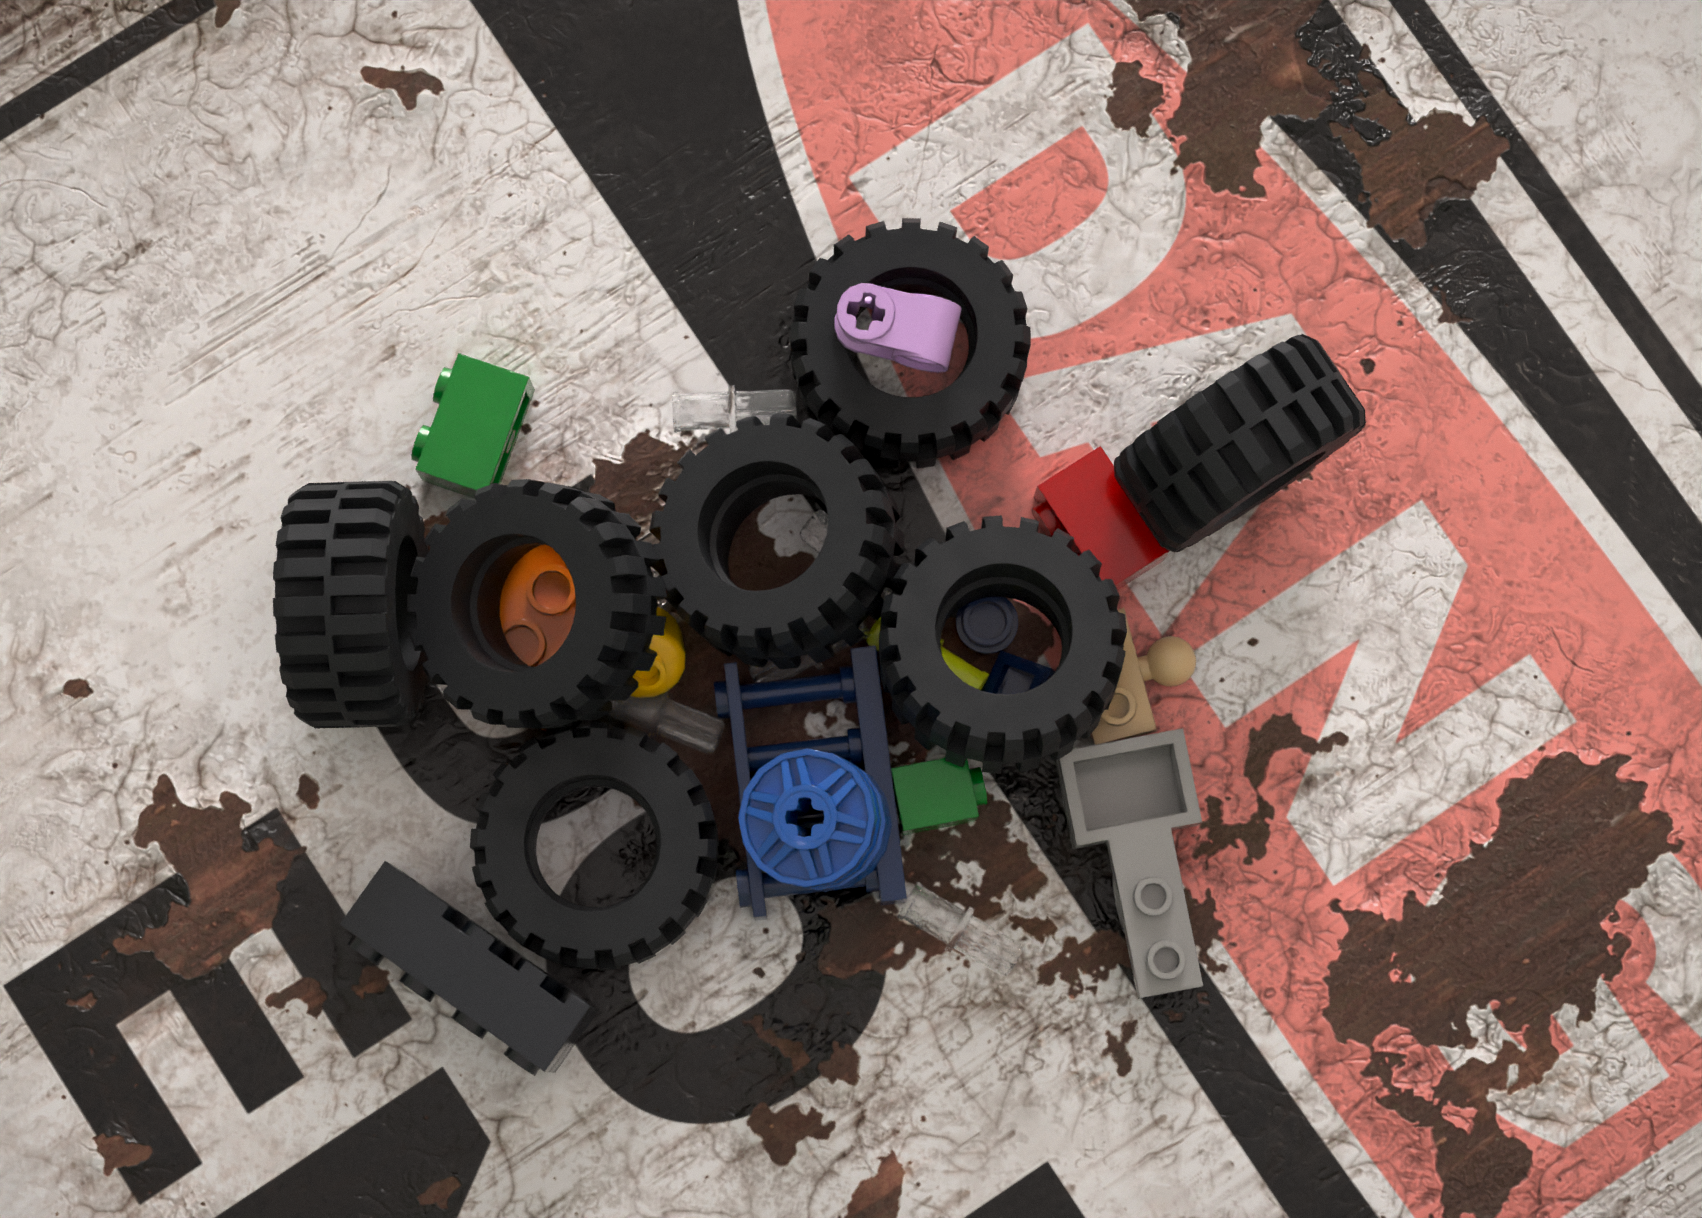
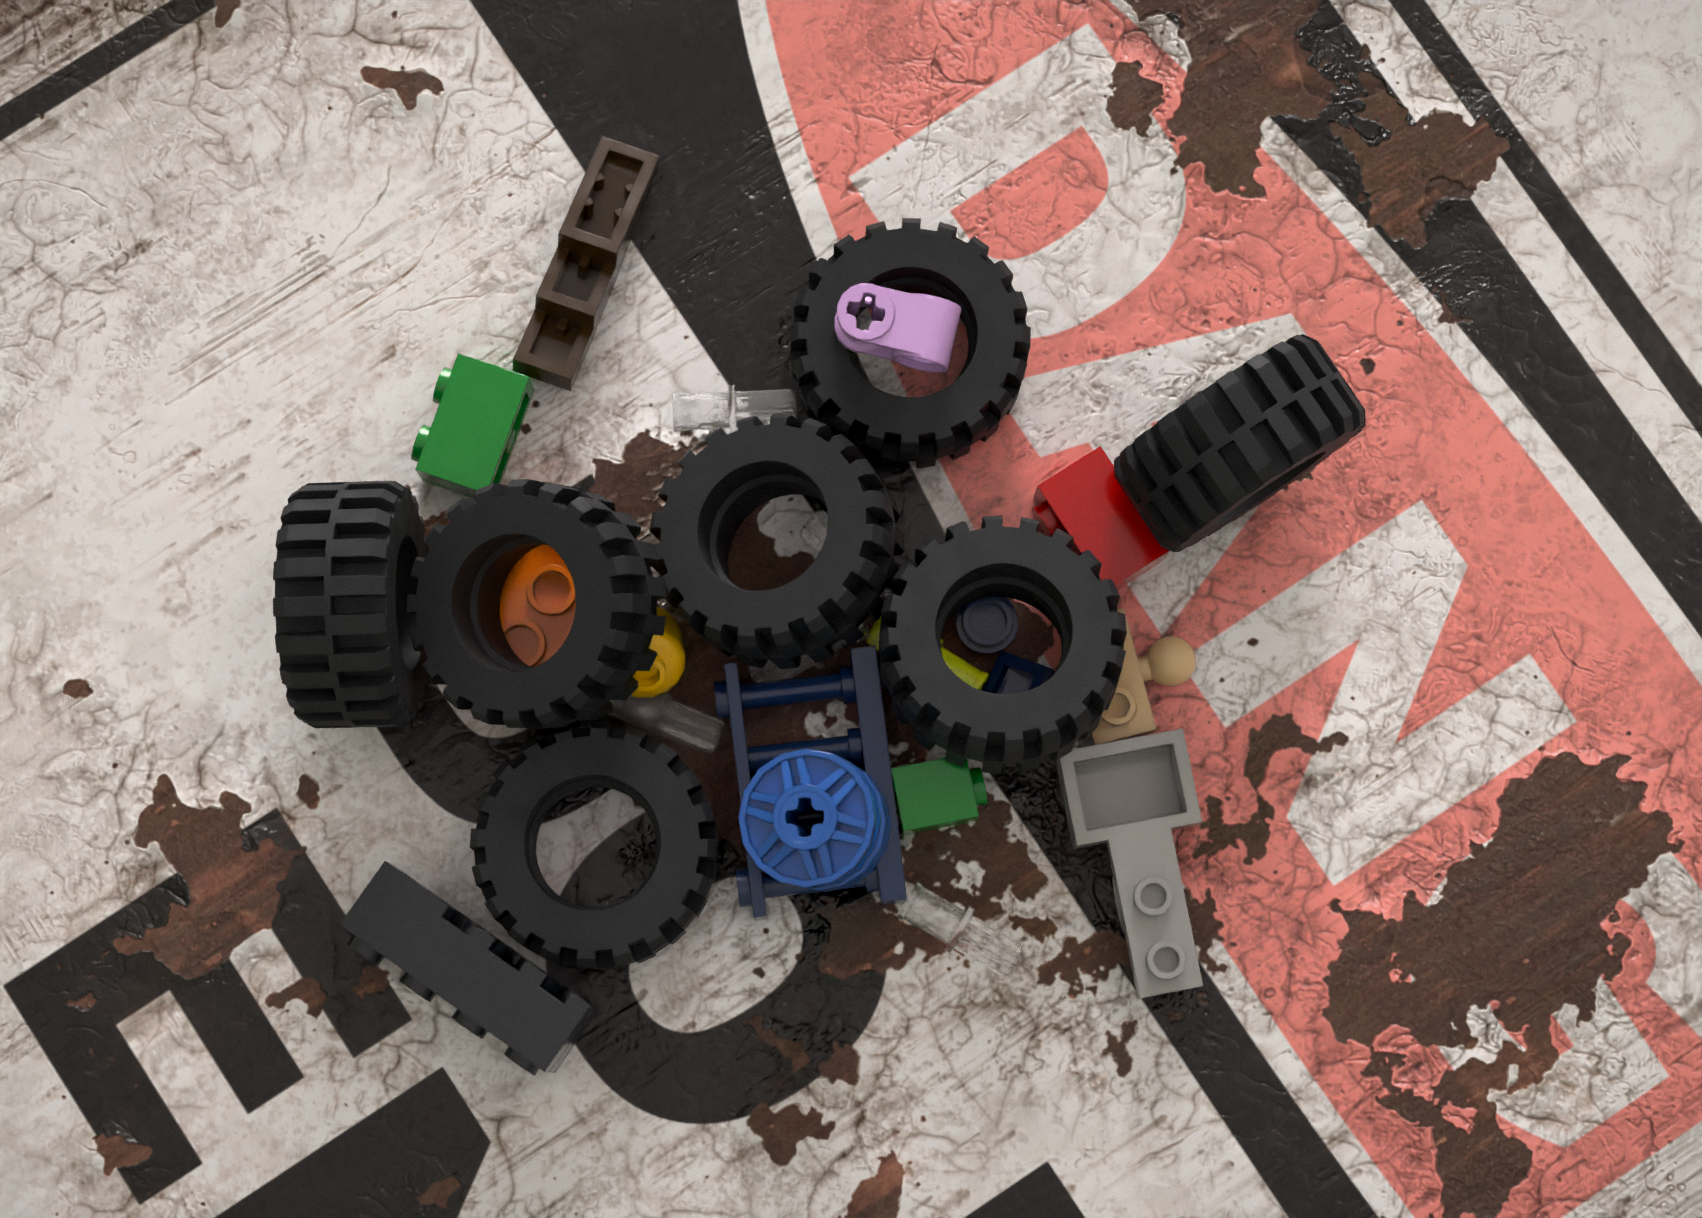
none -> dark brown slope [513,136,659,391]

